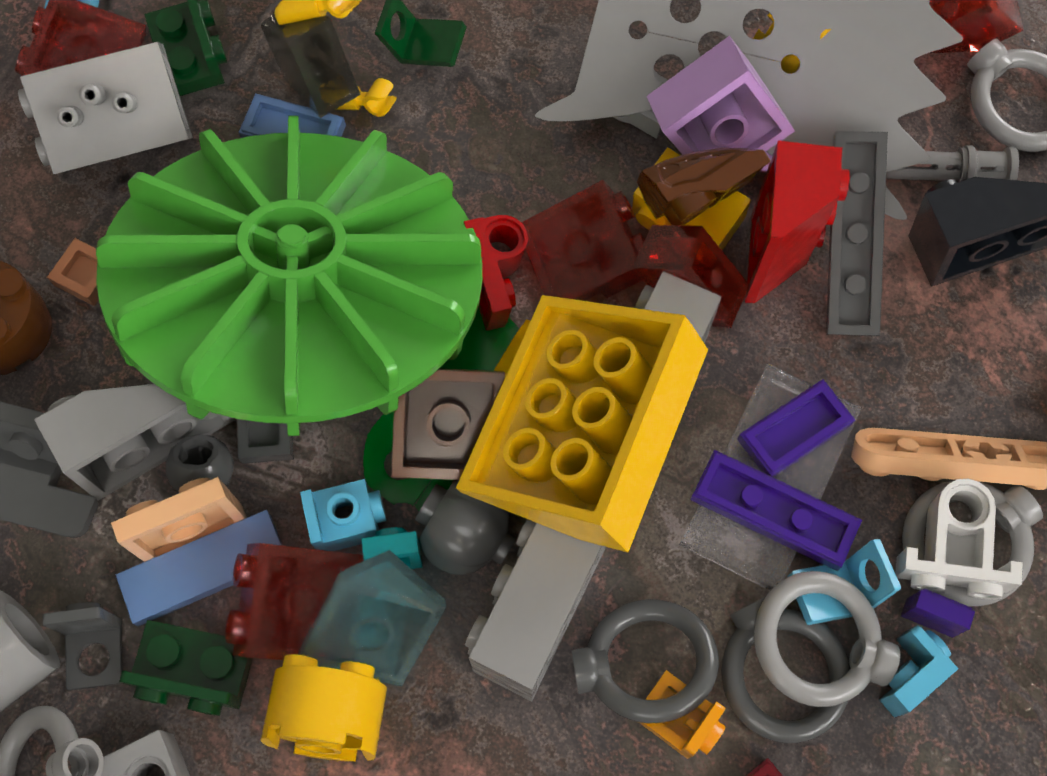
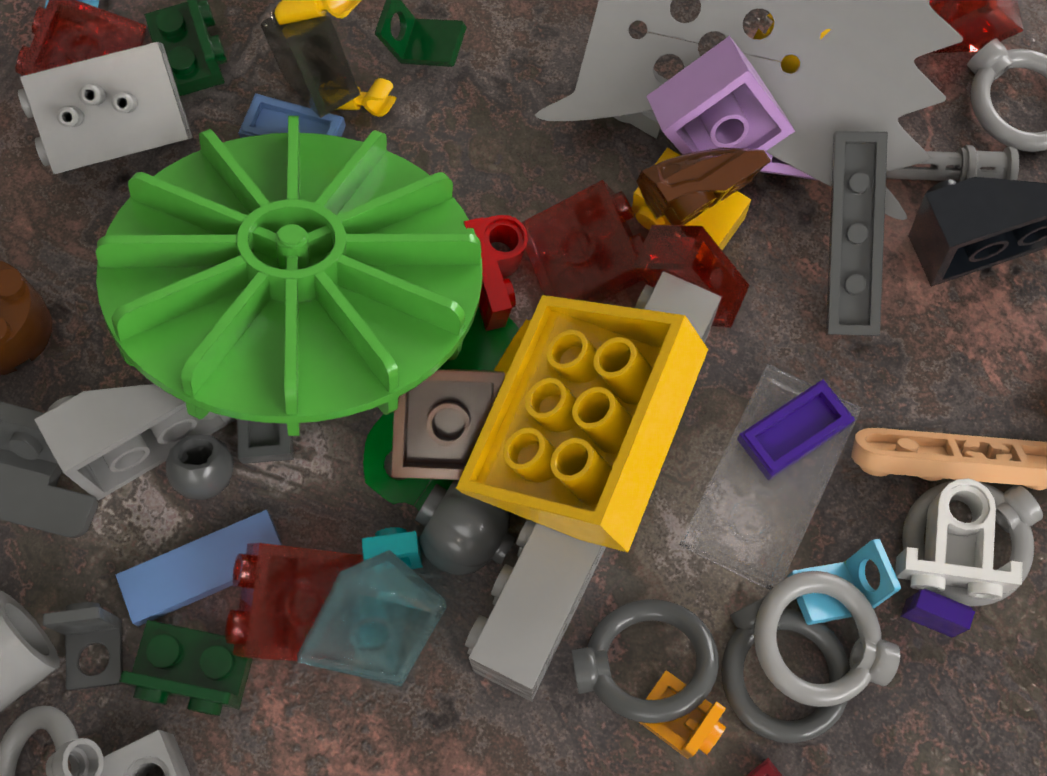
nougat tile [47,238,99,306] -> none
light nougat plate [111,477,247,562] -> none
yellow brick [261,654,387,761] -> none
medium azure brick [300,479,387,555] -> none
dark purple tile [690,450,862,571] -> none
red slope [745,140,850,303] -> none
medium azure bracket [879,625,959,717] -> none

